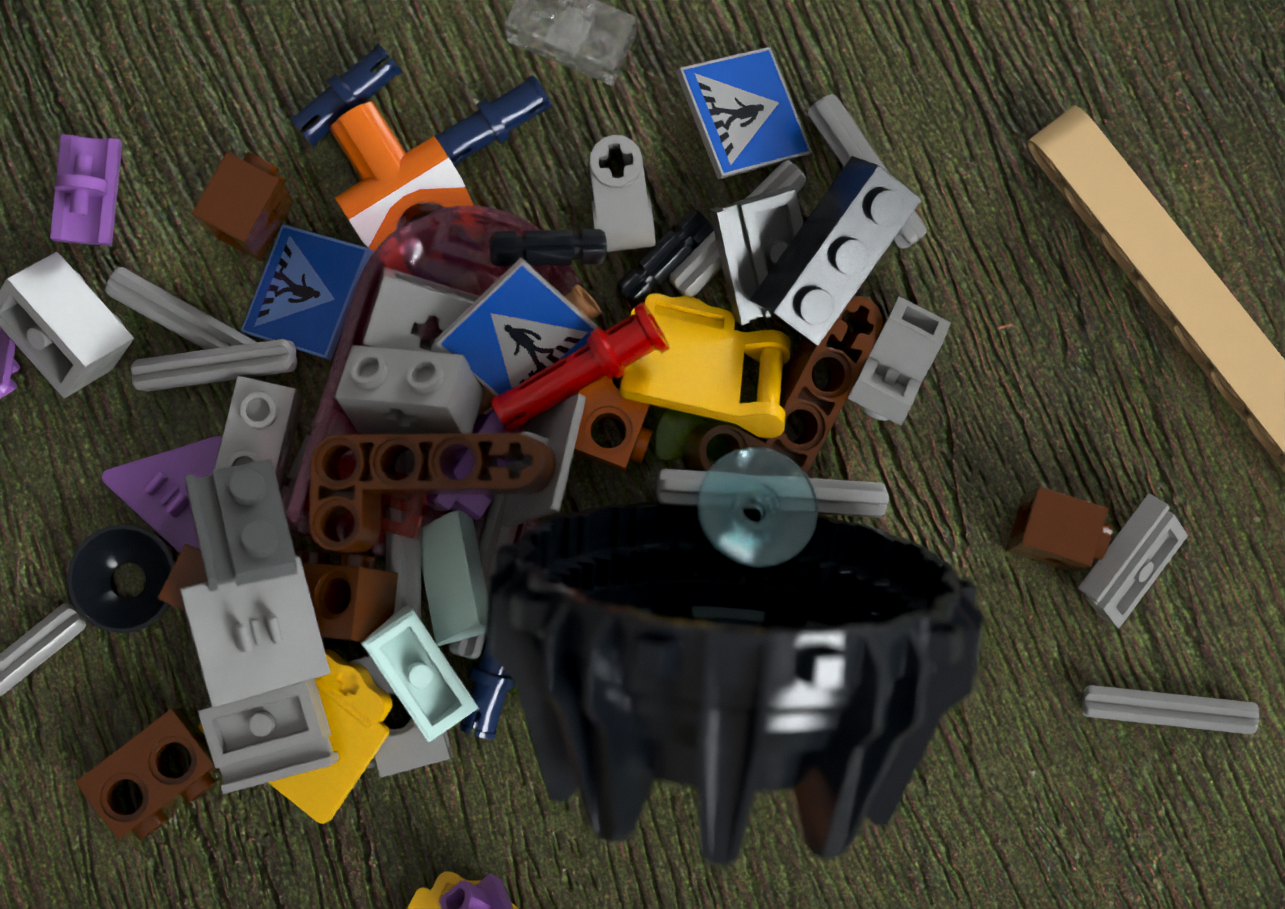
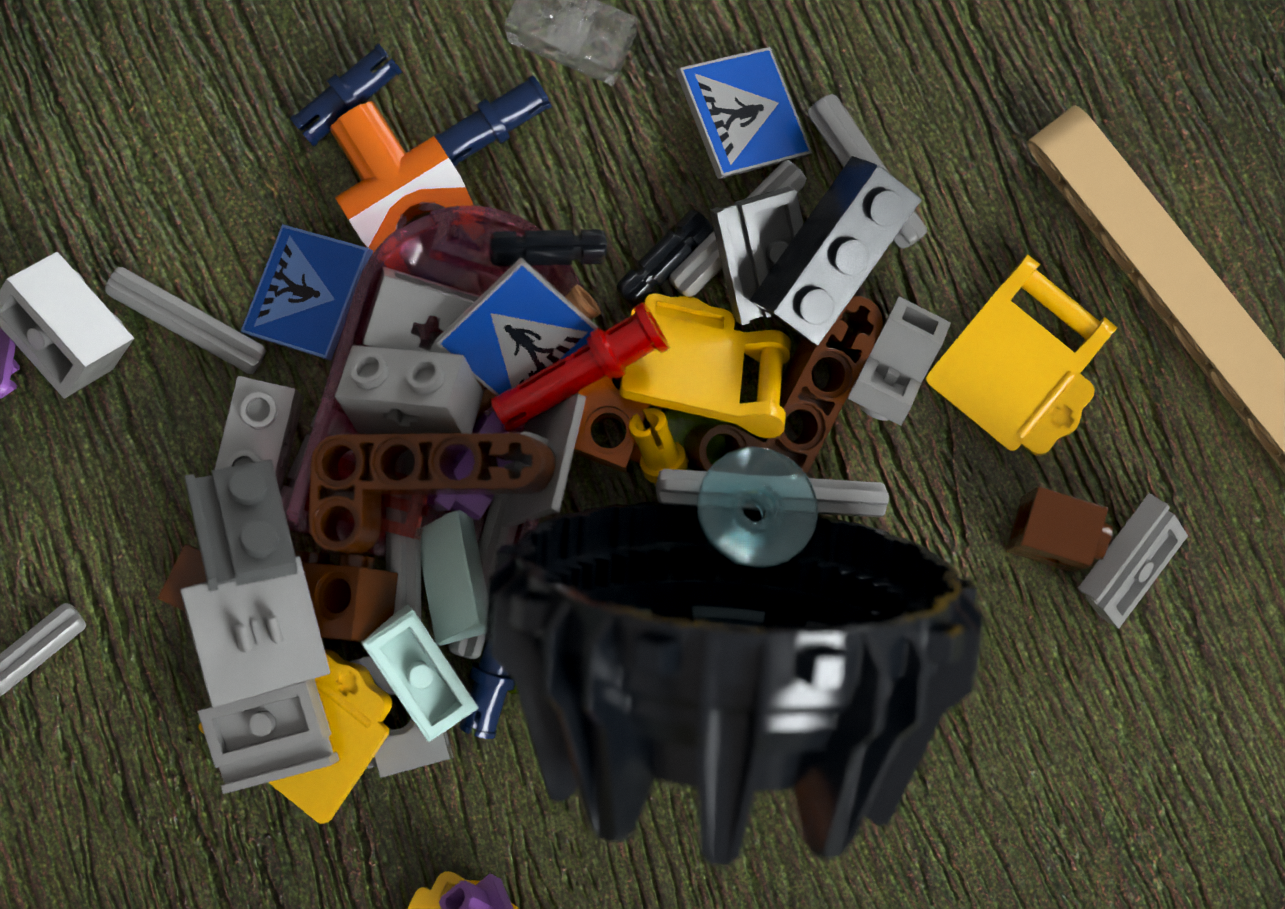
medium lavender hips [50,134,122,246] -> none
black piece [67,524,175,633] -> none
reddish brown brick [75,708,219,841] -> none
medium lavender piece [102,436,222,553] -> none
light grey axle [131,339,297,392] -> none
reddish brown brick [192,152,294,262] -> none
light grey piece [590,135,656,252] -> none
light grey axle [1082,685,1259,734] -> none
none -> yellow pin [628,408,689,487]
none -> yellow piece [926,254,1118,456]

